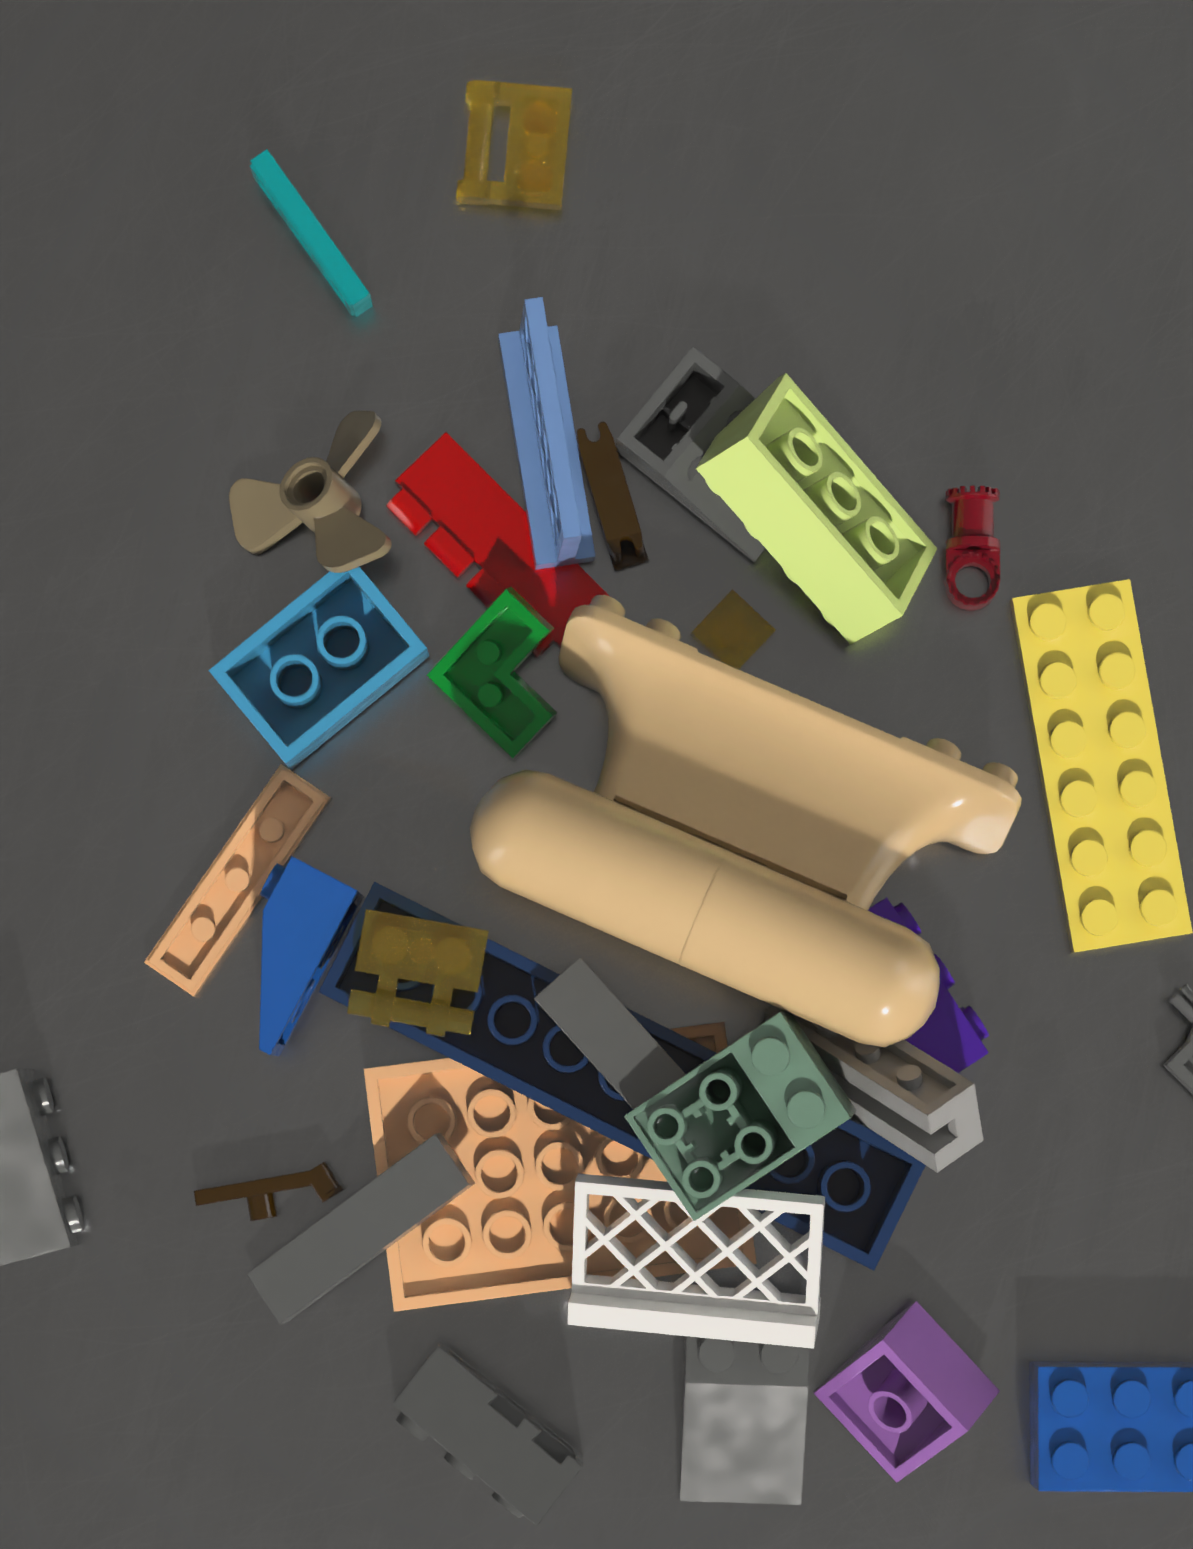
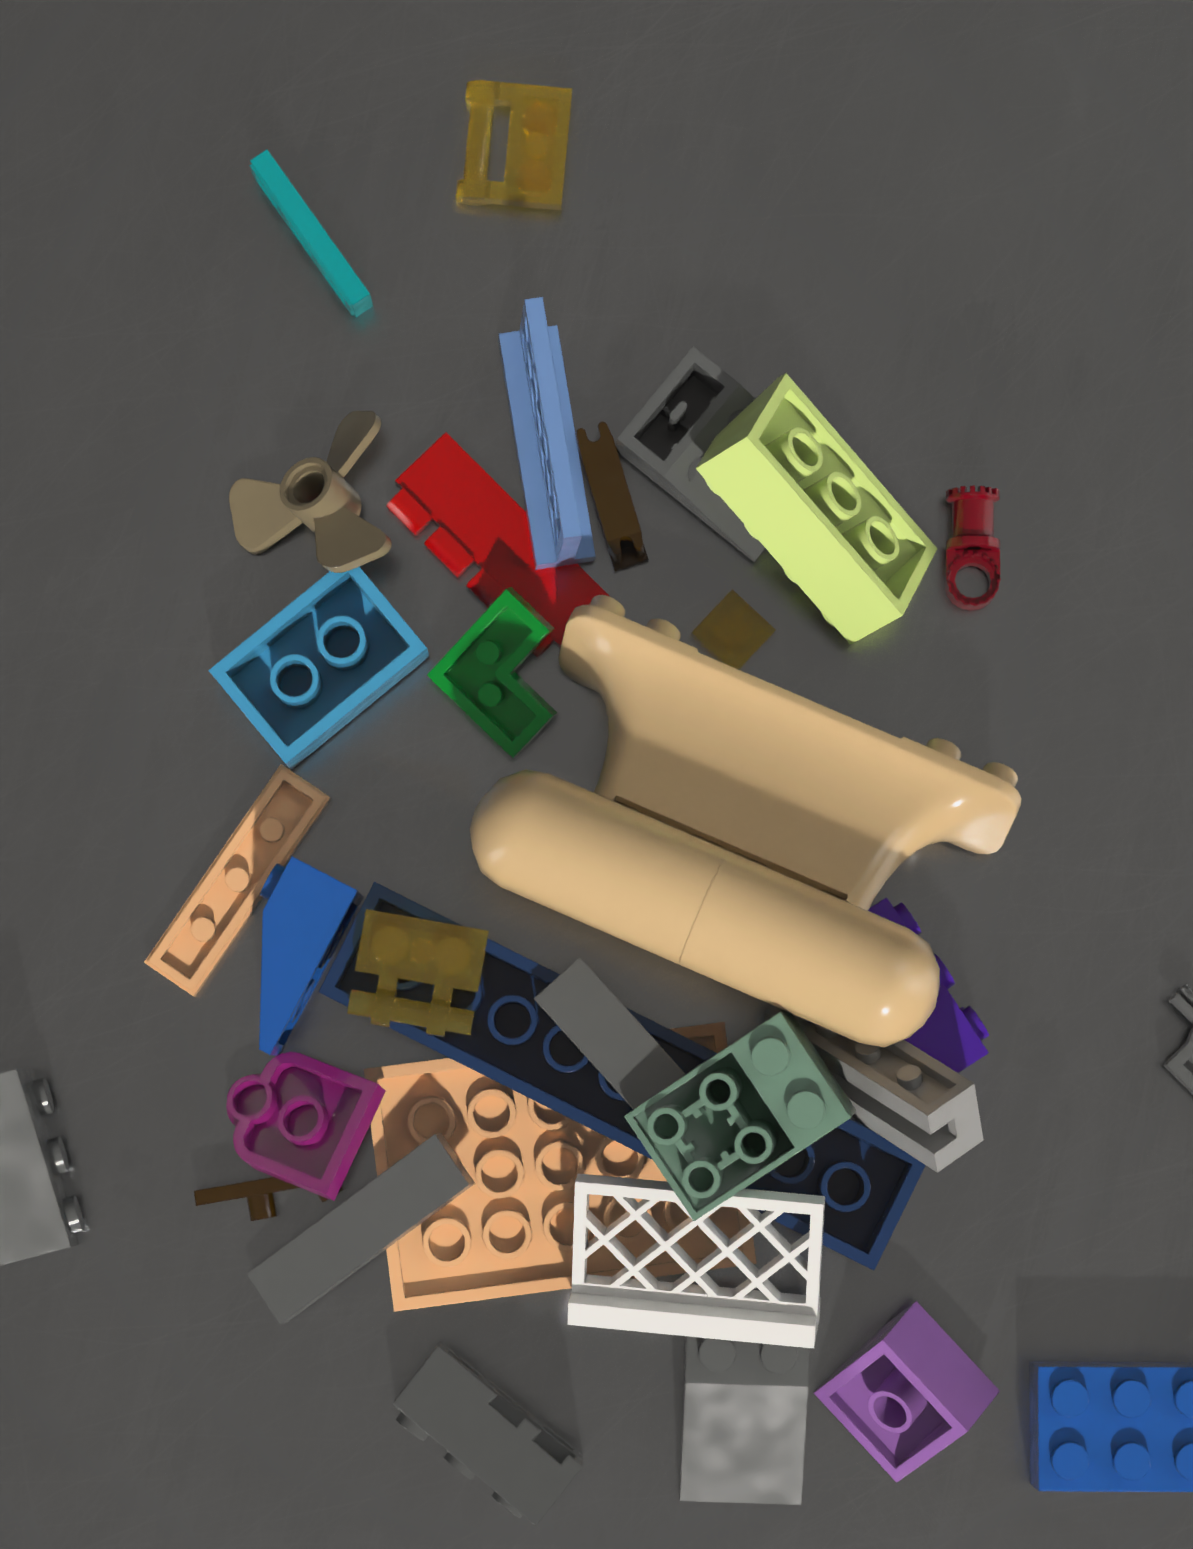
light yellow plate [1010,579,1193,953] -> none
none -> magenta plate [226,1052,386,1201]

